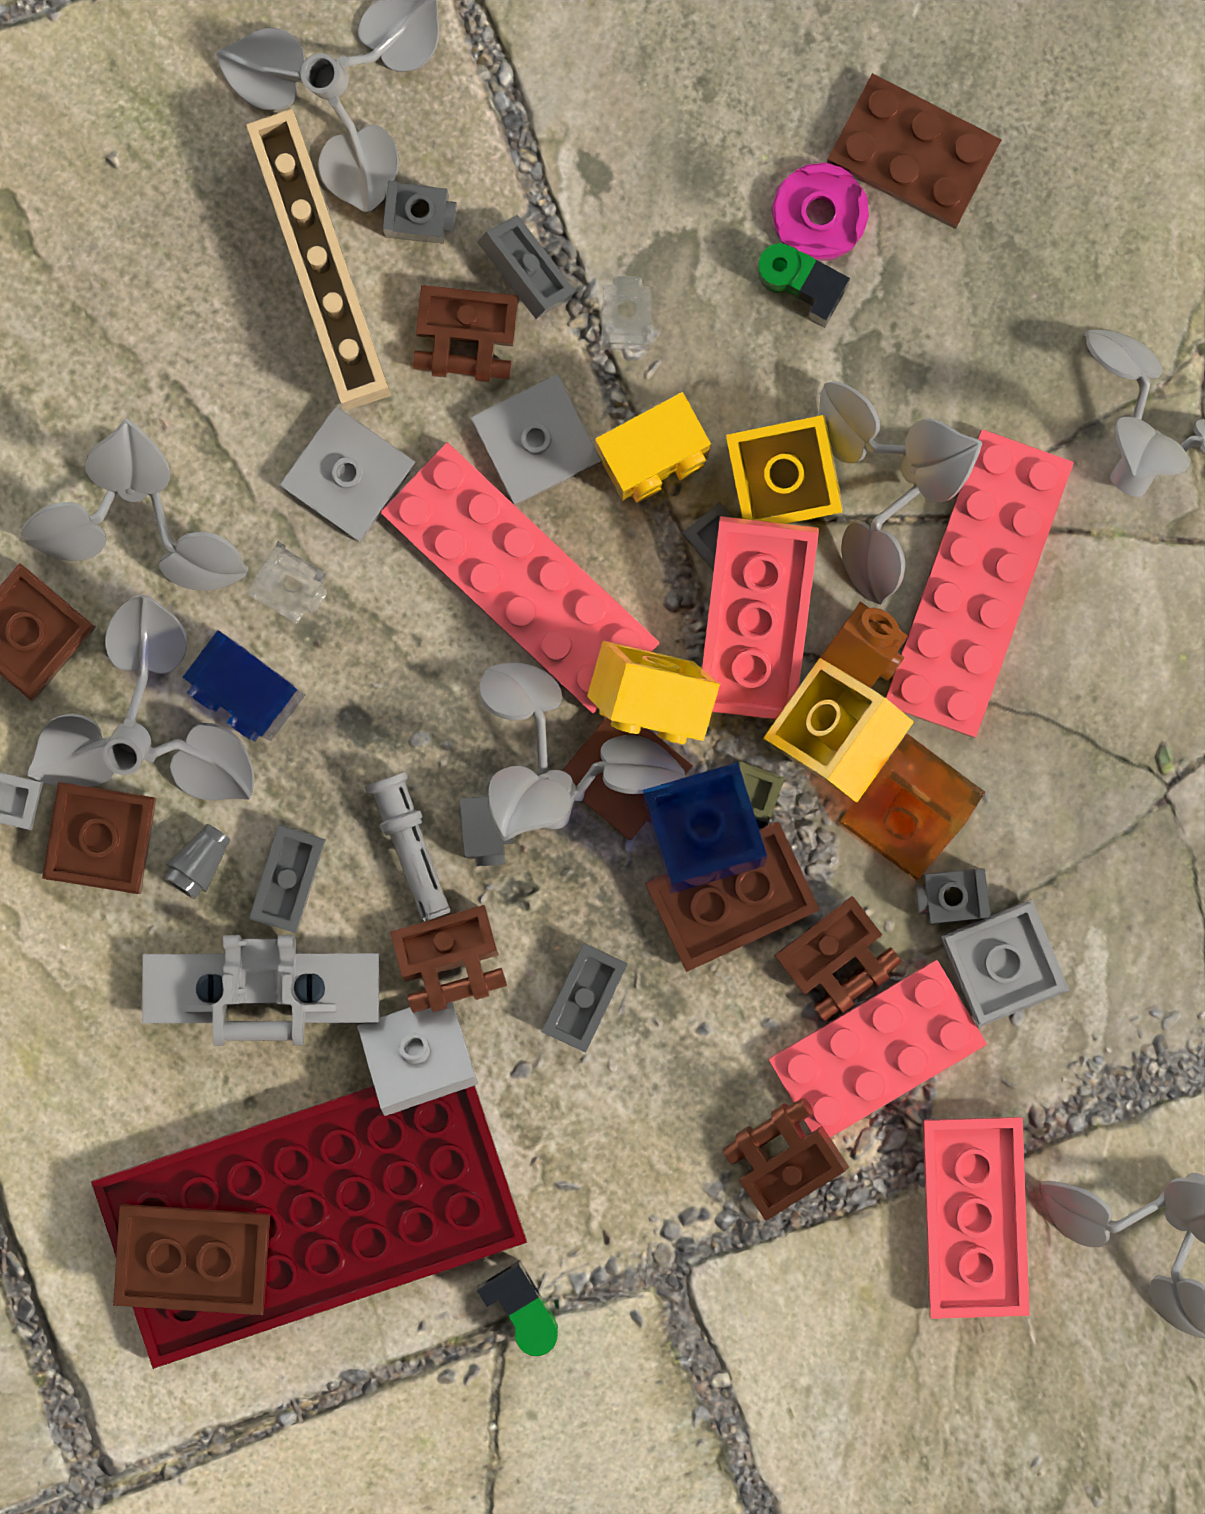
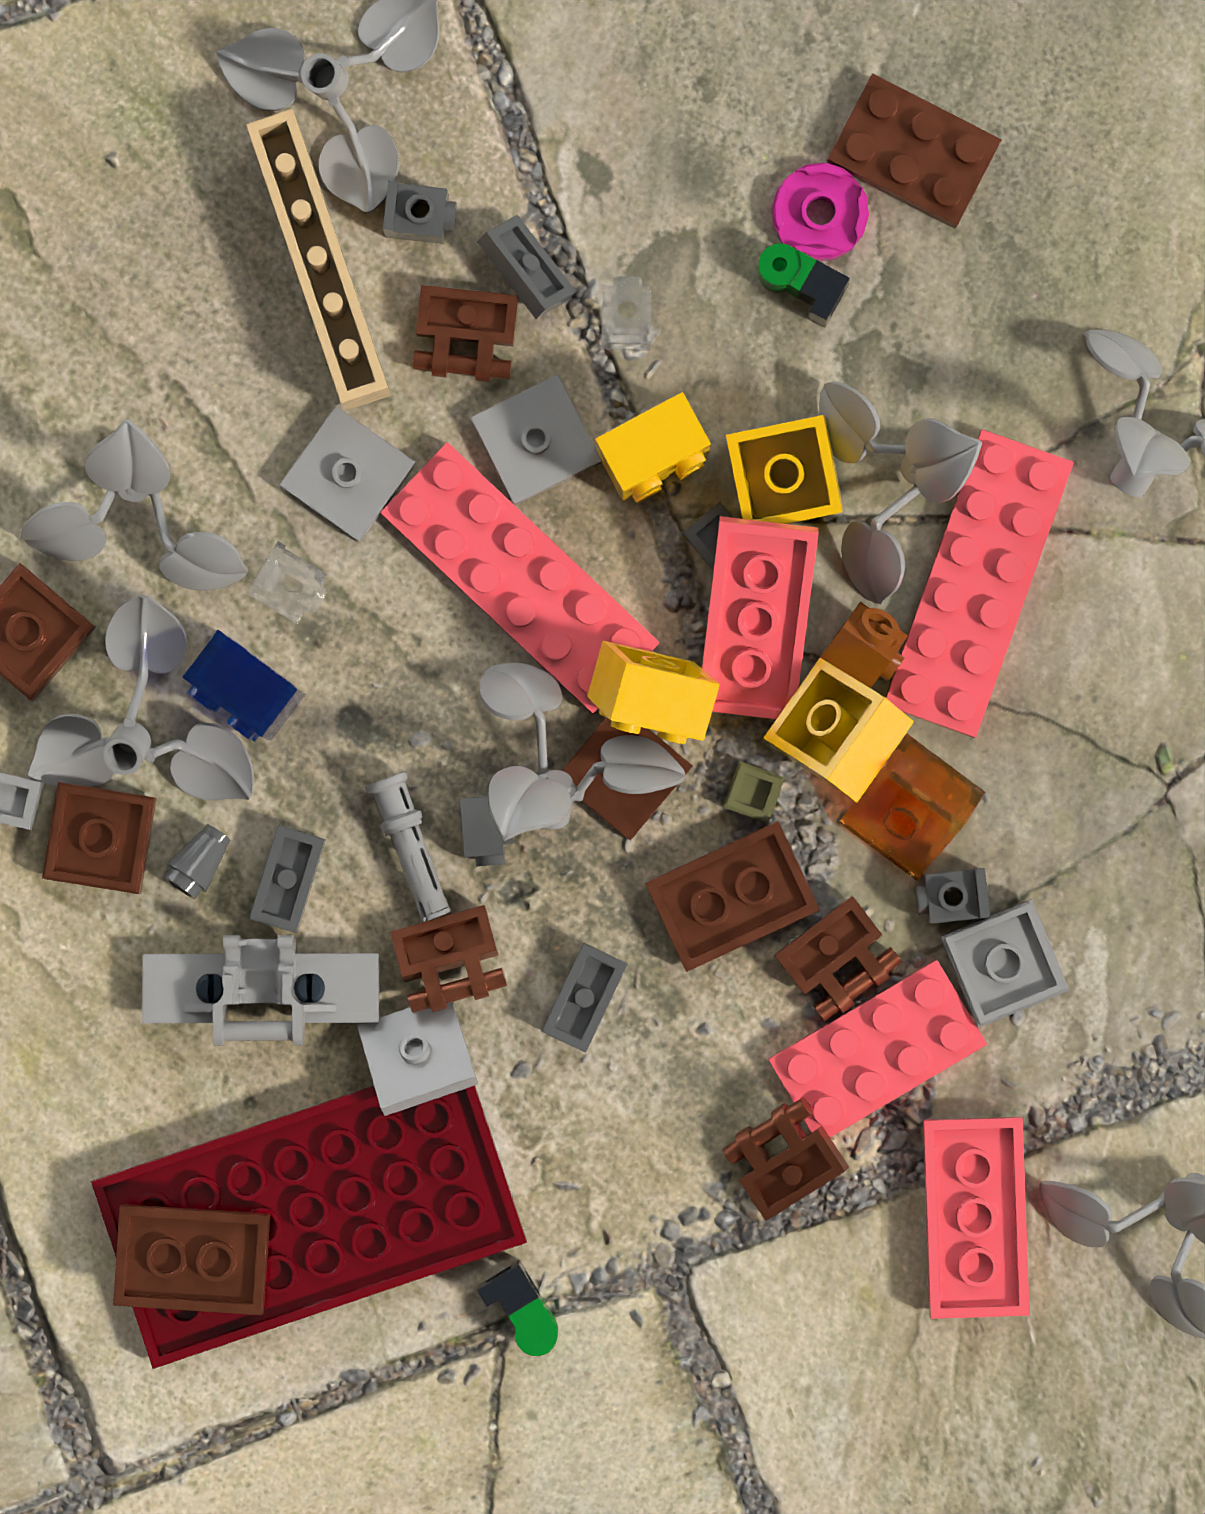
clear blue brick [642,762,767,894] -> none

